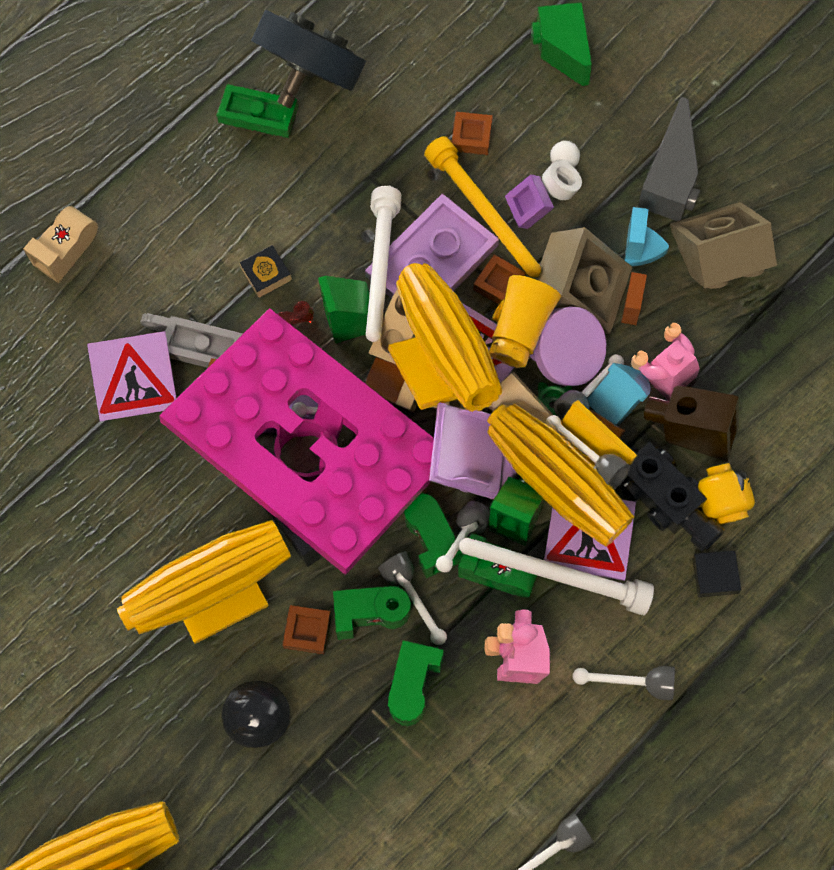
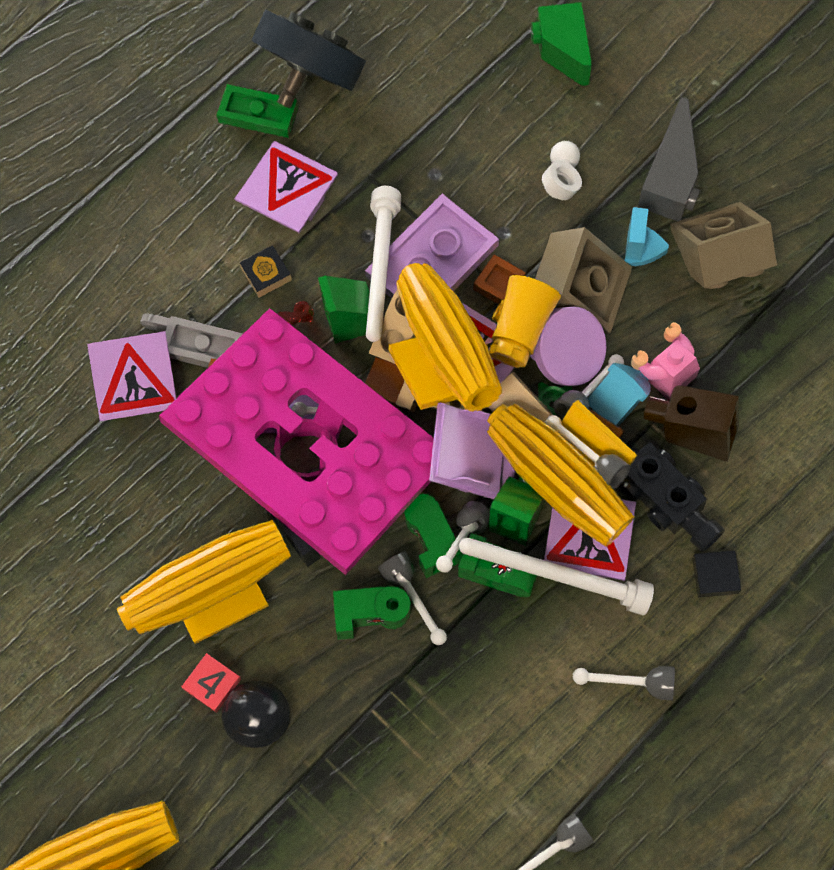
tan leg [23,206,98,283] -> none
dark orange tile [283,605,332,655] -> none
green leg [388,640,444,726] -> none
yellow piece [424,136,541,278] -> none
dark orange tile [452,112,493,155] -> none
bright pink piece [485,610,550,684] -> none
medium lavender plate [505,175,554,229] -> none
dark orange tile [621,272,647,325] -> none
yellow head [698,463,755,525] -> none
none -> coral tile [182,653,241,713]
none -> lavender piece [235,141,338,233]

